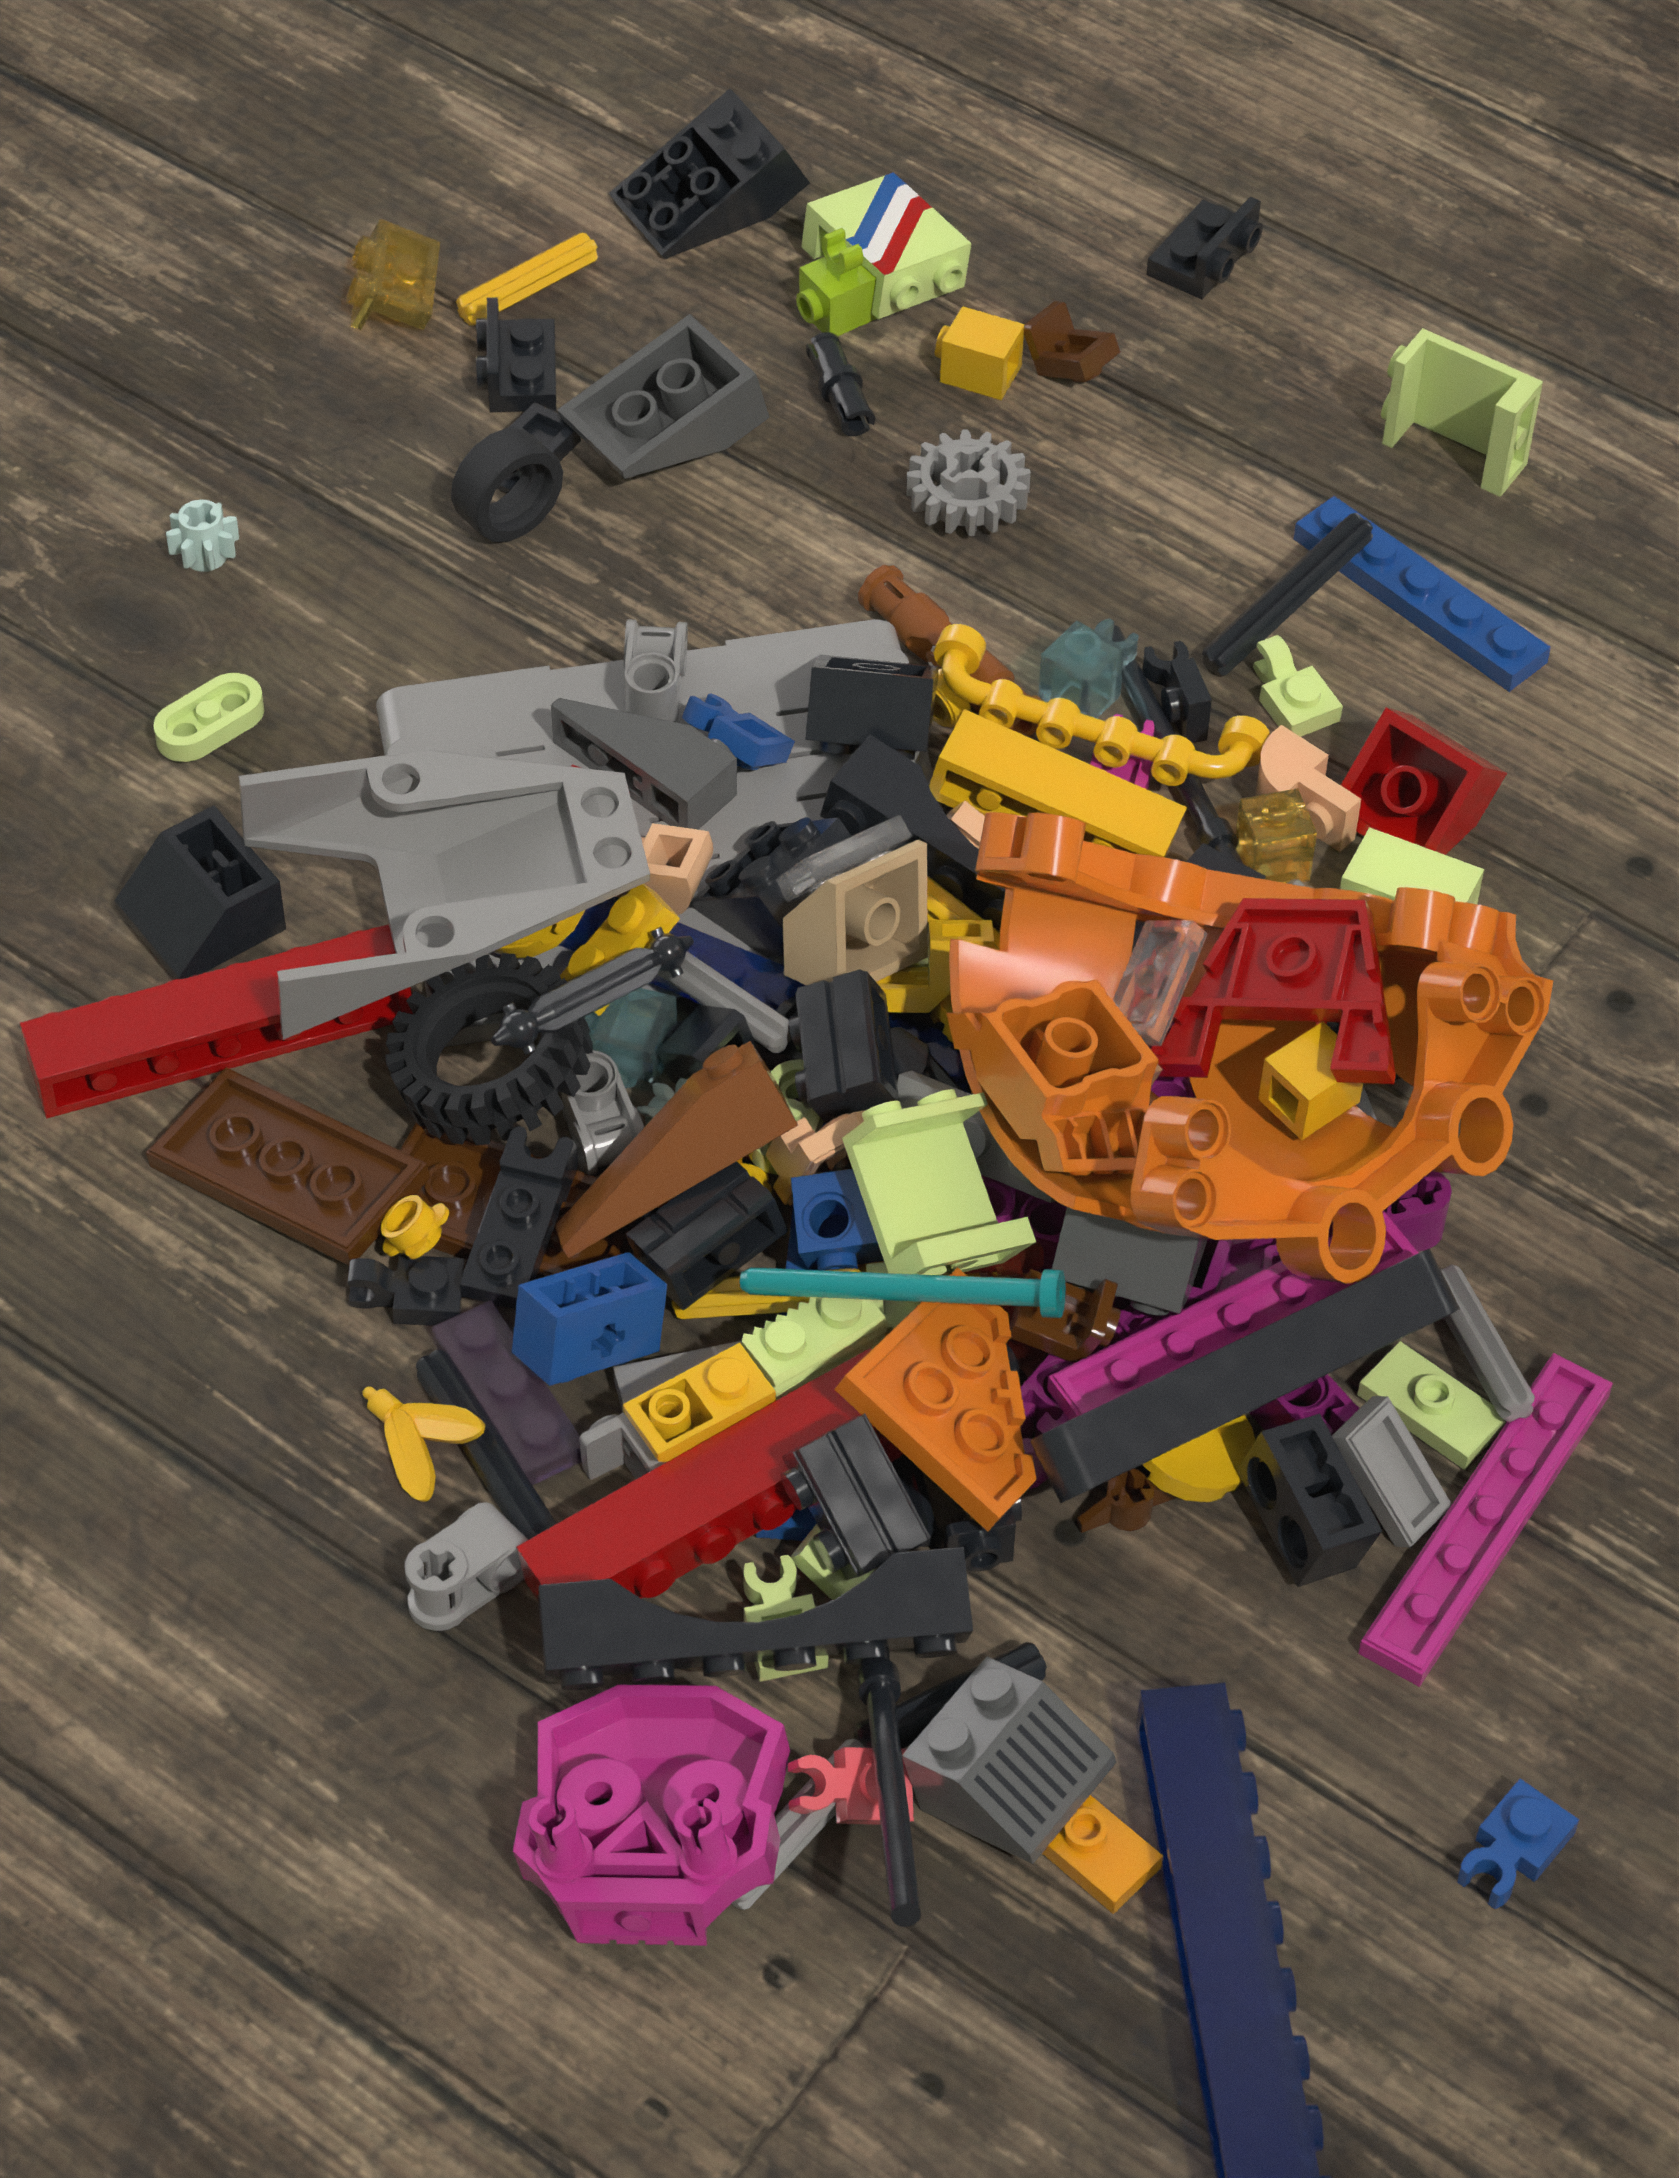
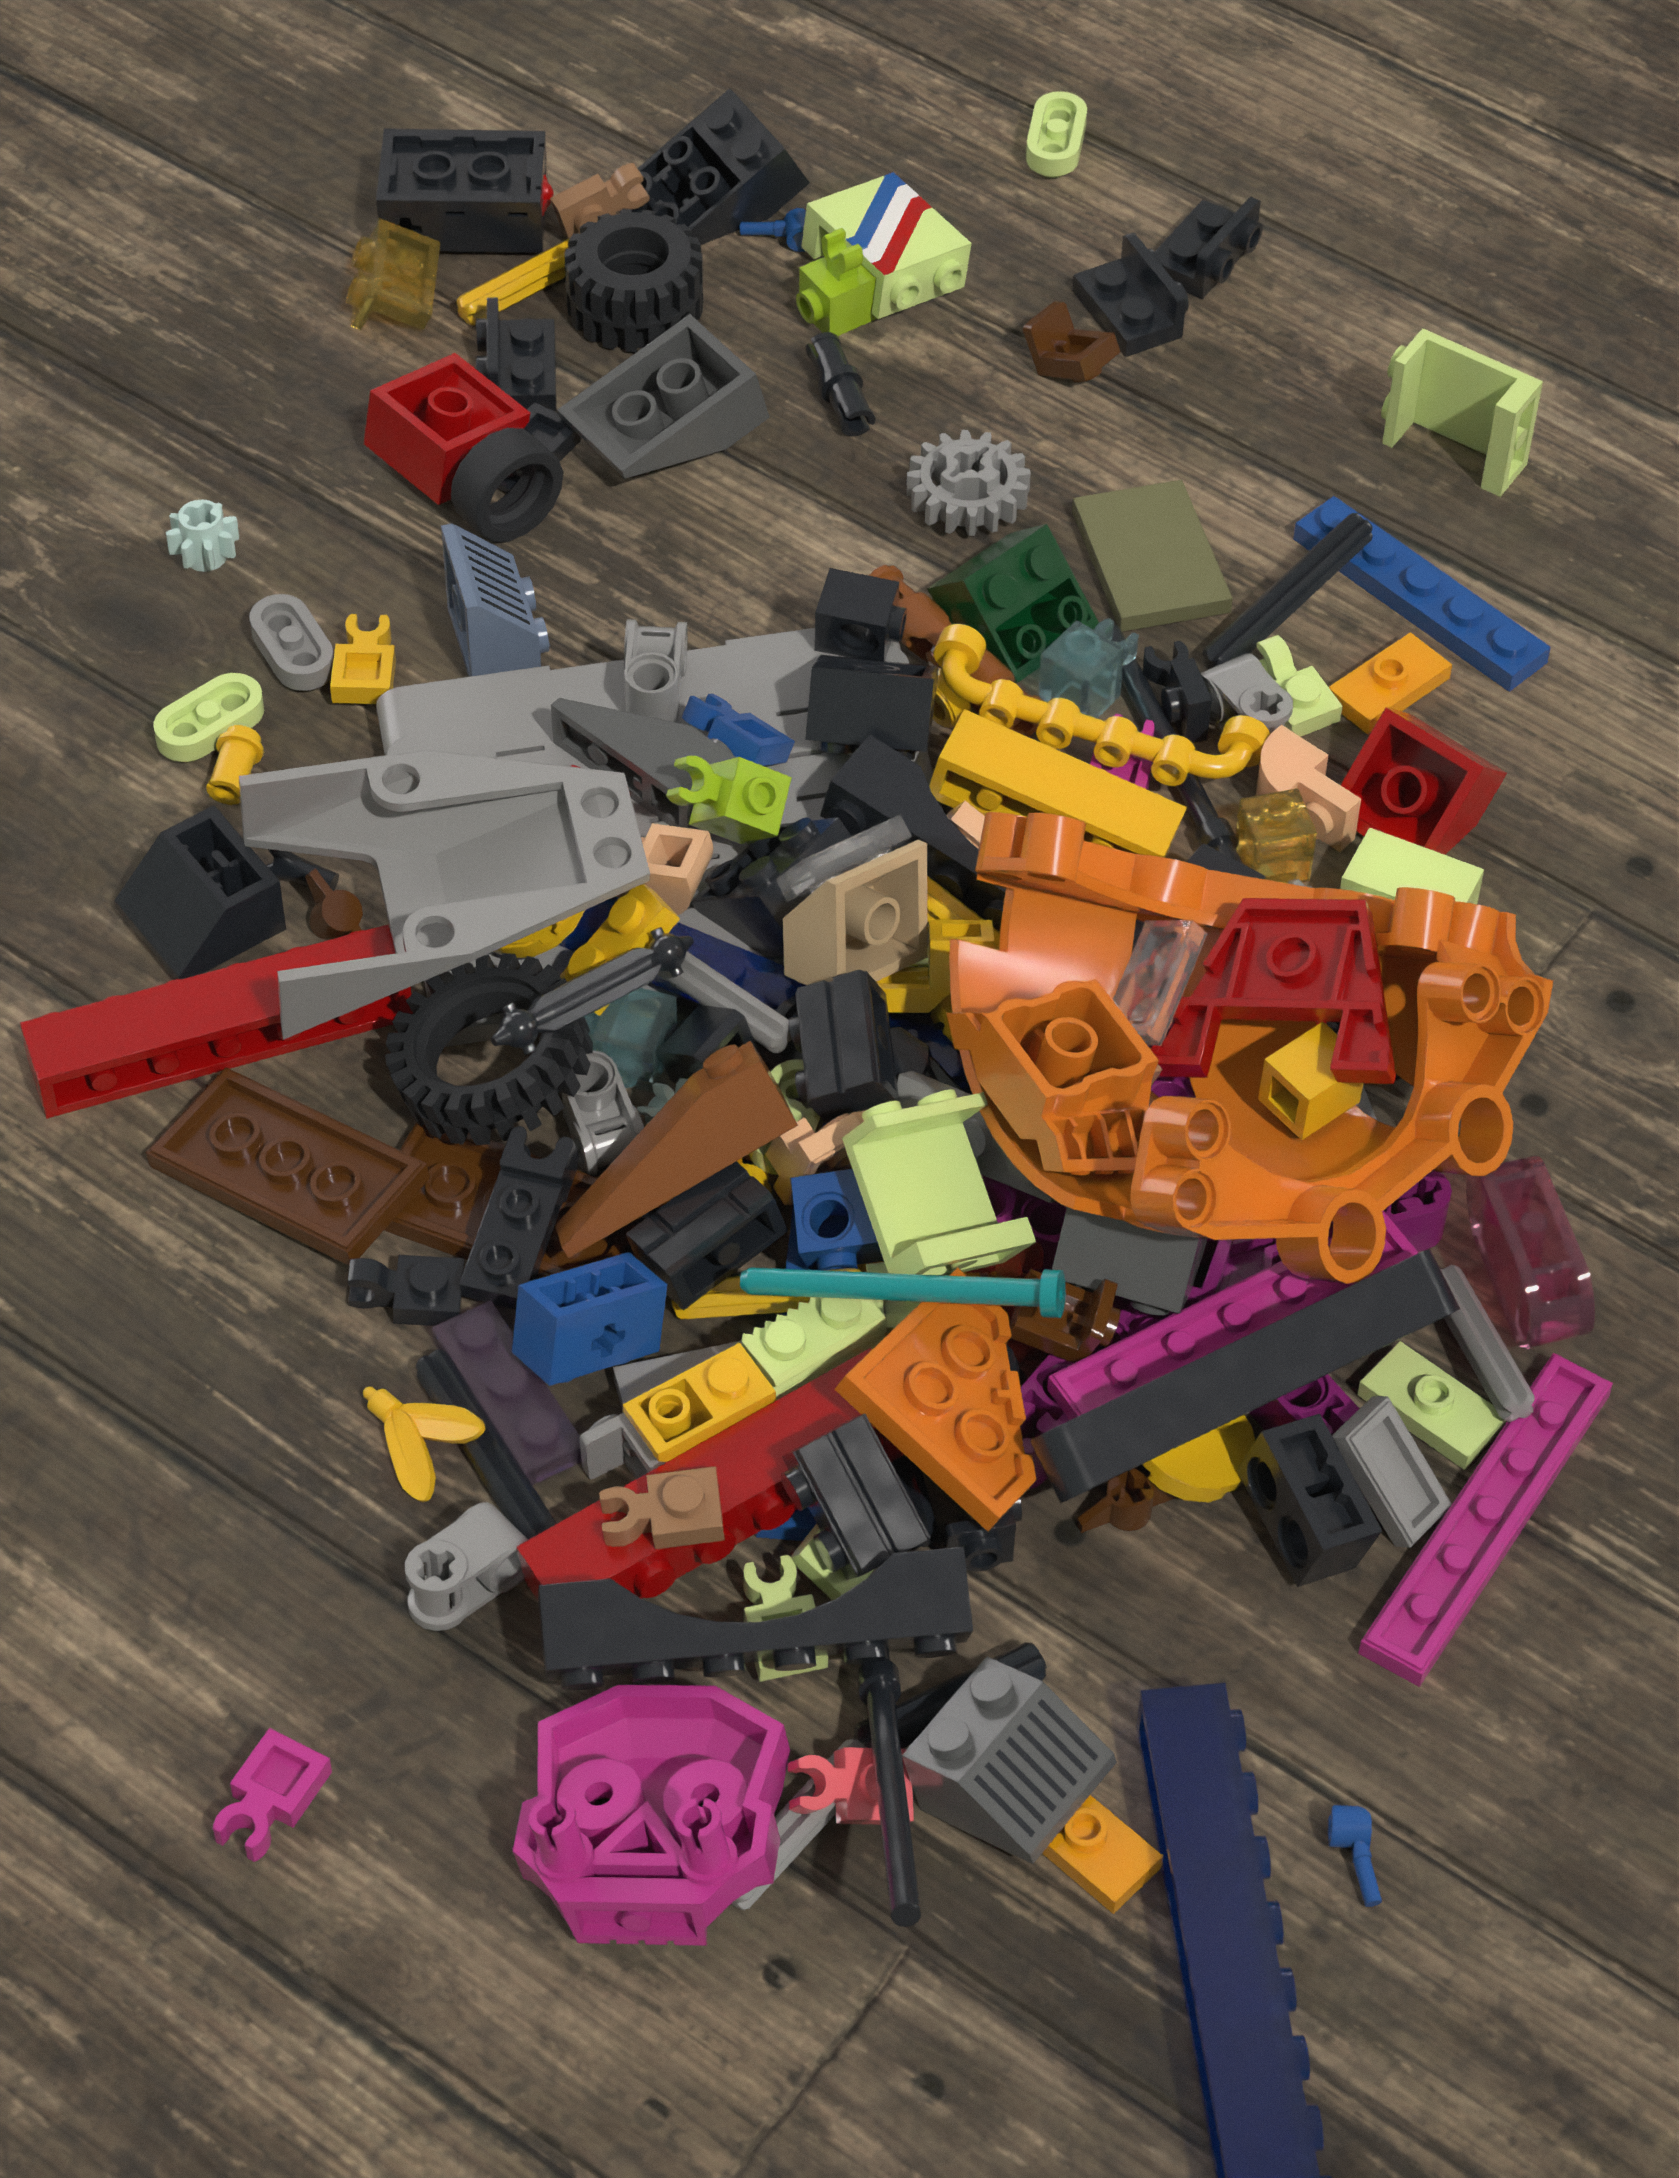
yellow plate [381,1195,449,1260] -> none
yellow brick [935,306,1024,401] -> none
blue plate [1457,1778,1579,1909] -> none
none -> yellow pin [206,725,264,805]
none -> dark pink plate [213,1728,332,1862]
none -> light grey plate [249,594,334,691]
none -> black bar [266,849,339,891]
none -> reddish brown piece [305,868,363,940]
none -> yellow plate [330,614,396,704]
none -> red slope [364,353,531,505]
none -> black piece [376,129,554,253]
none -> sand blue slope [441,523,549,677]
none -> medium nougat plate [550,163,650,239]
none -> black tyre [564,209,703,352]
none -> medium nougat plate [599,1466,725,1549]
none -> lime brick [666,756,792,844]
none -> blue hand [740,208,806,252]
none -> black brick [815,568,907,661]
none -> dark green slope [927,524,1101,683]
none -> yellowish green plate [1026,91,1087,178]
none -> black bracket [1072,232,1189,358]
none -> olive tile [1072,479,1233,632]
none -> light grey piece [1201,653,1293,764]
none -> blue hand [1328,1805,1382,1907]
none -> light orange plate [1329,632,1453,735]
none -> clear pink brick [1466,1155,1595,1349]

